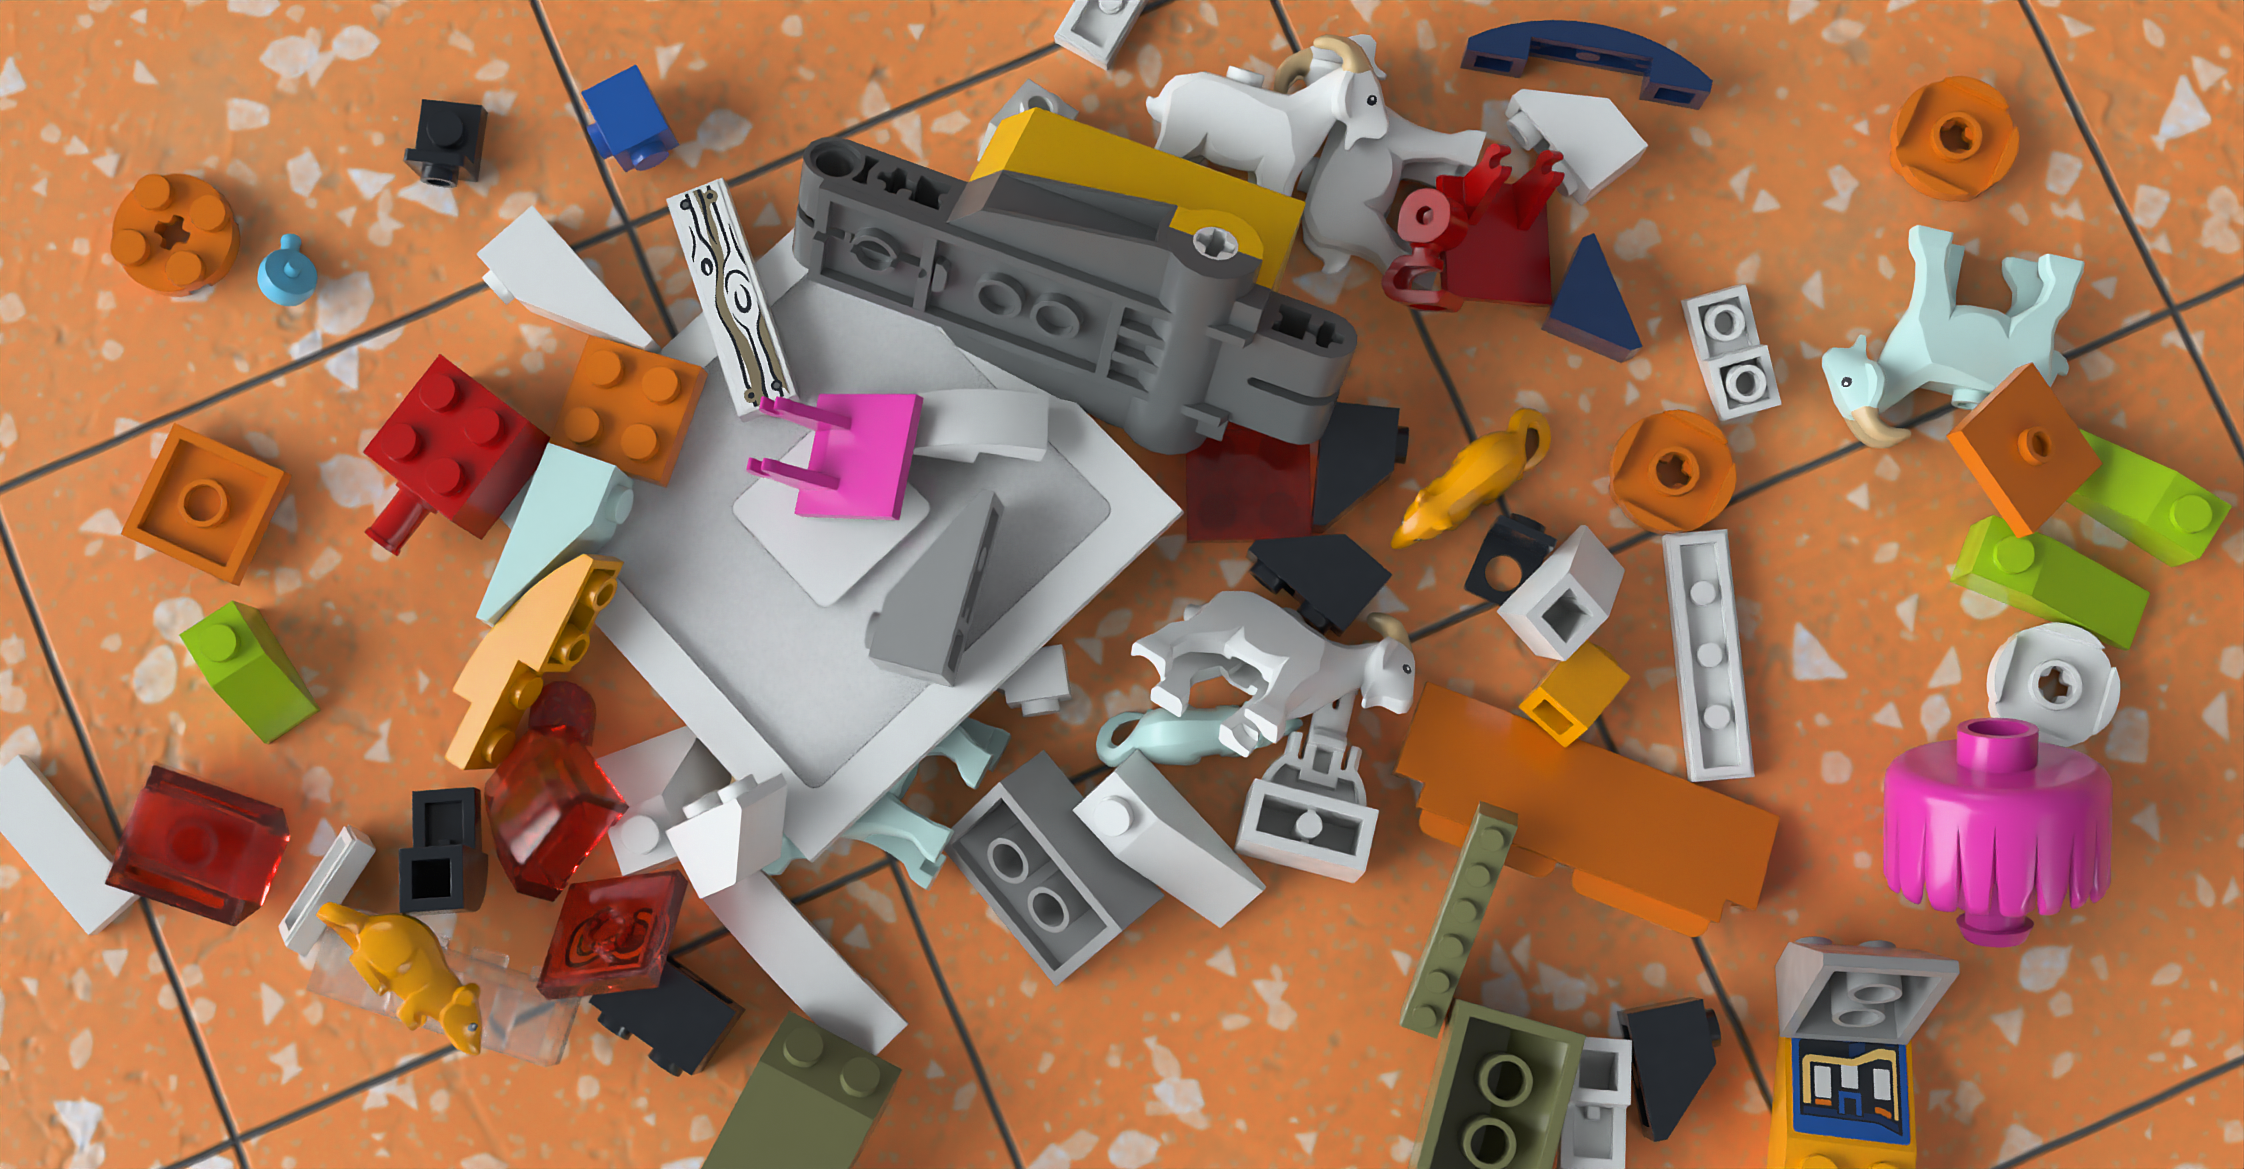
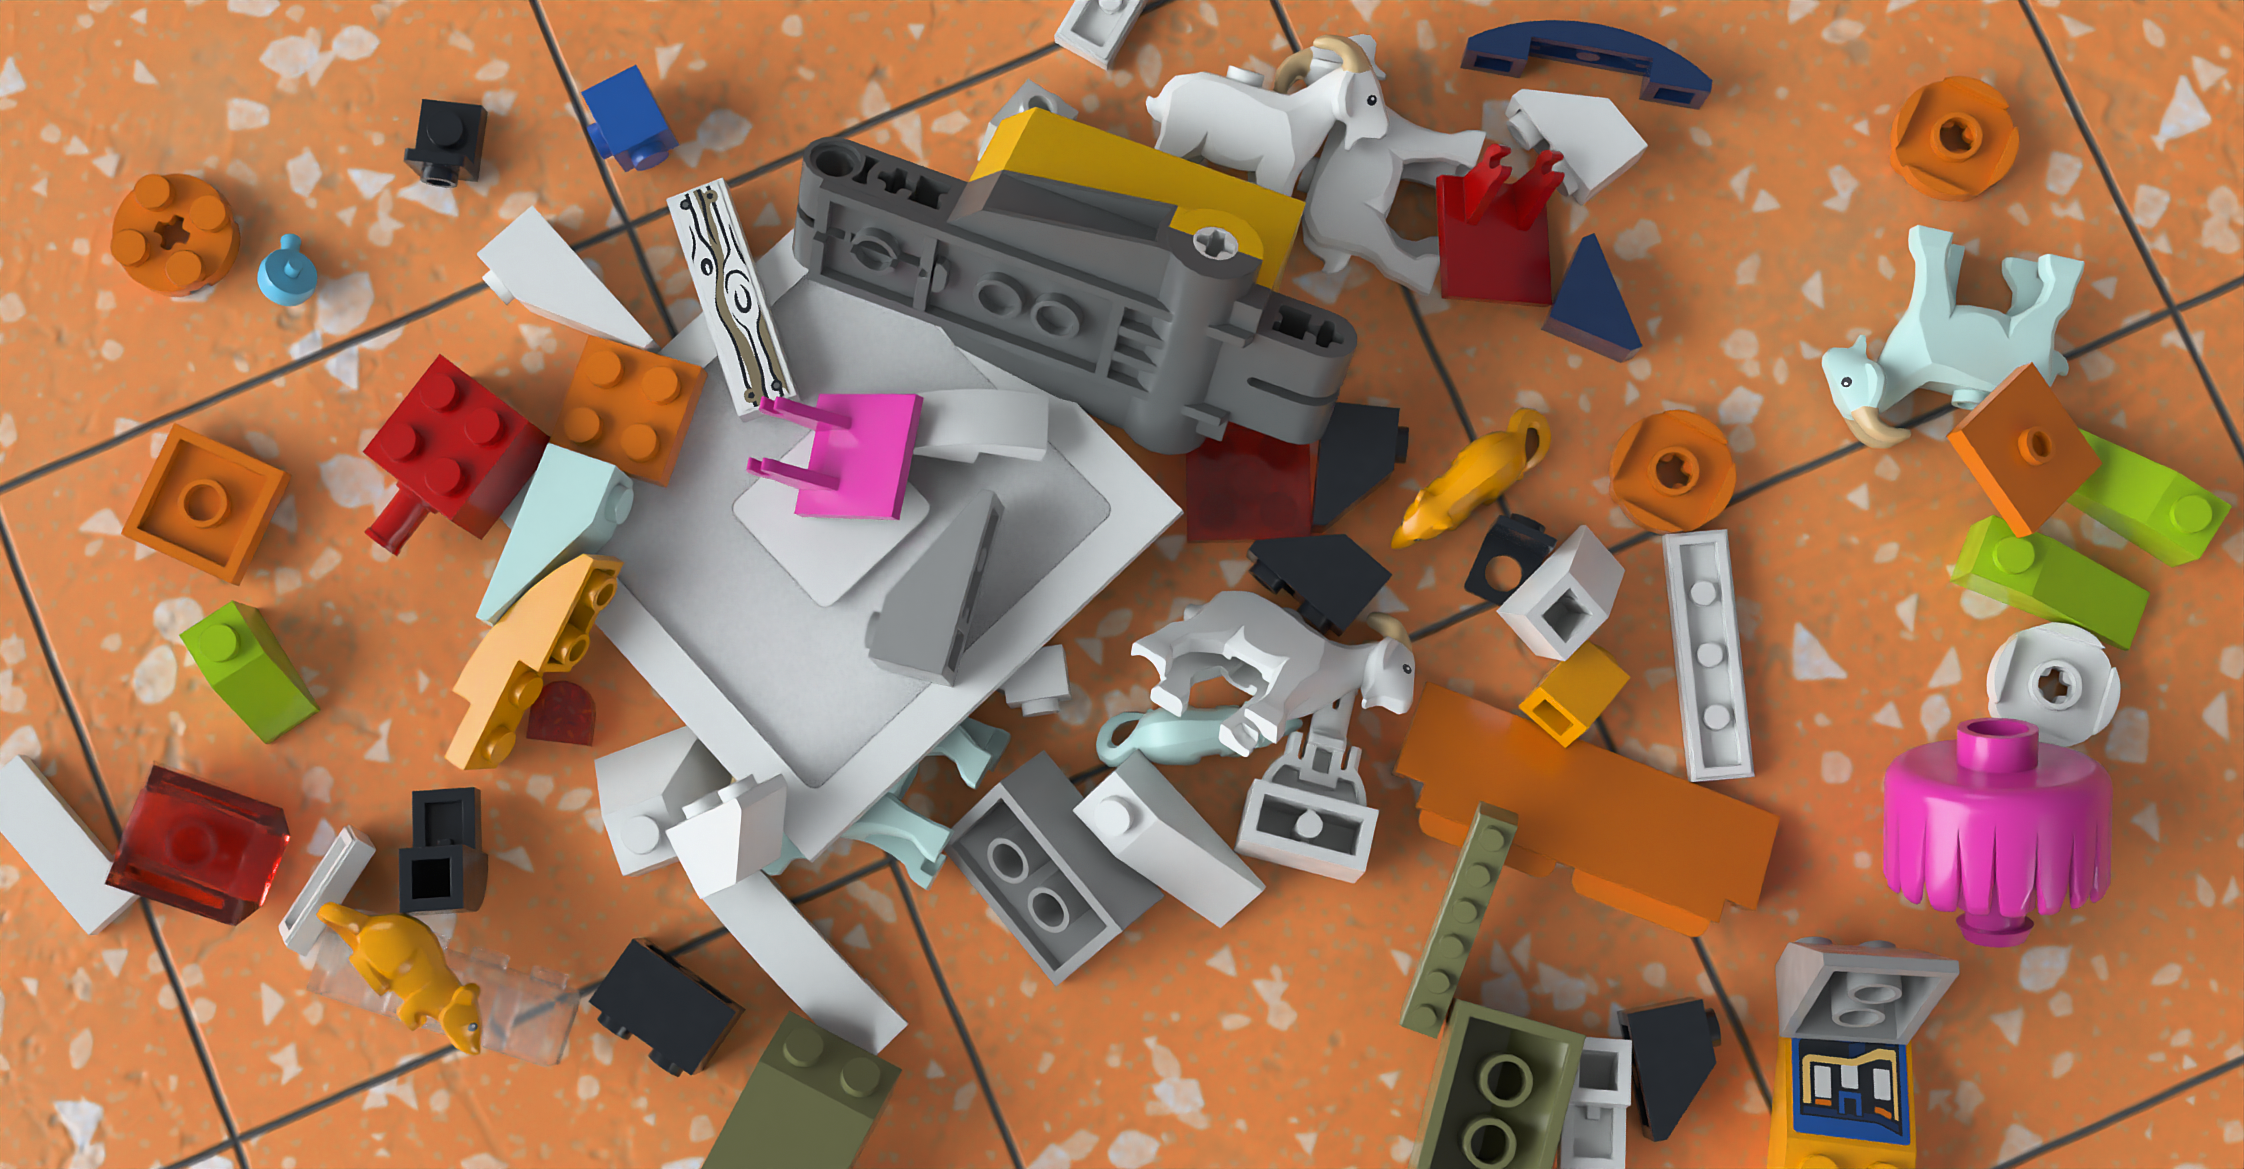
clear red slope [484,724,629,902] -> none
clear red tile [536,869,688,1000] -> none
red leg [1381,188,1469,313] -> none
white slope [1681,284,1782,421] -> none

